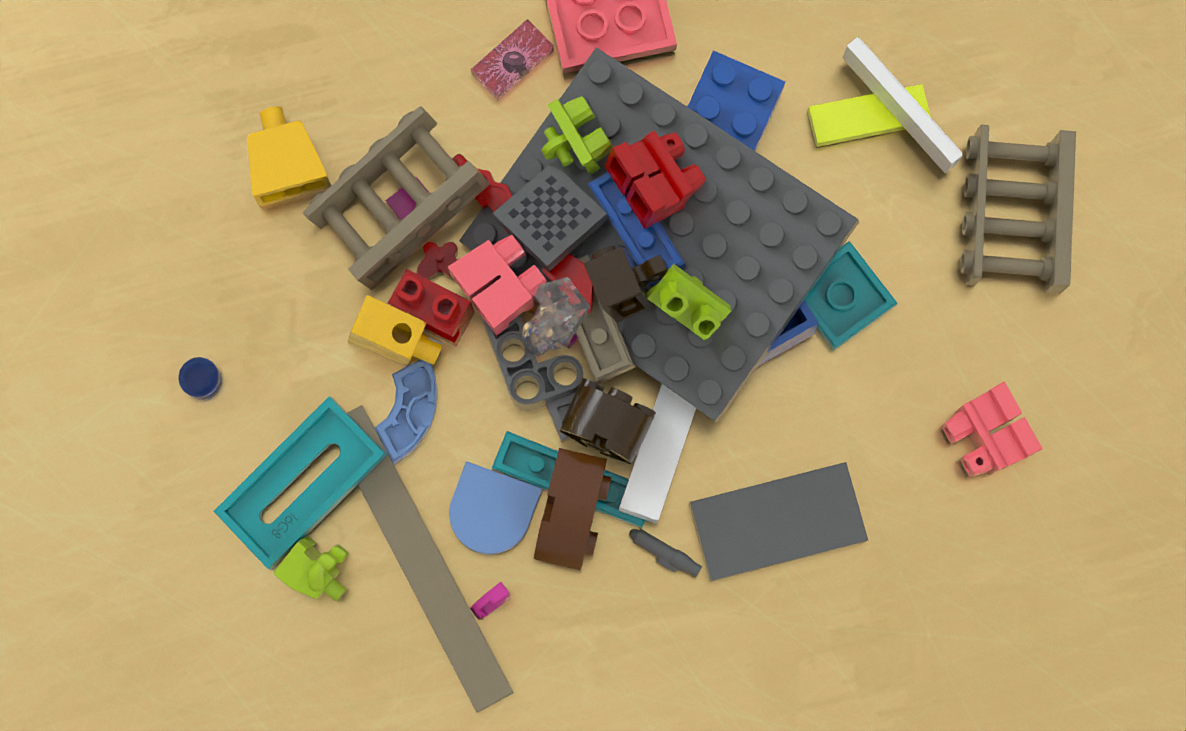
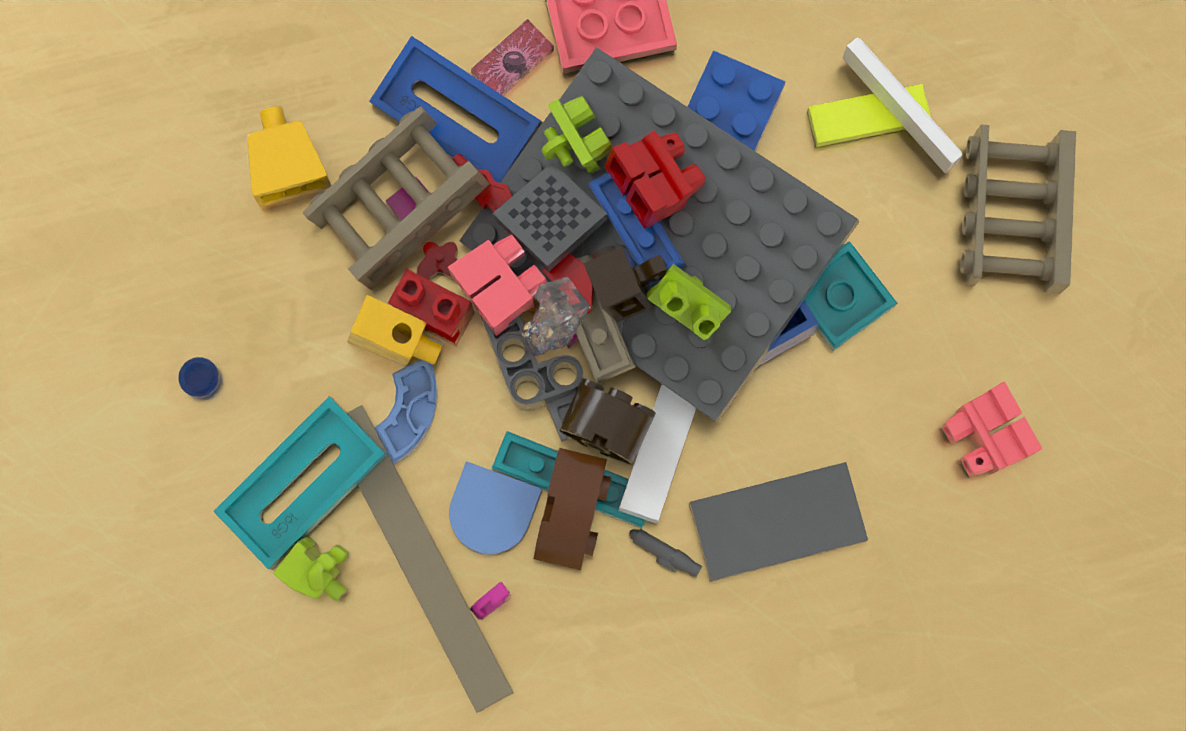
none -> blue piece [369,36,543,183]

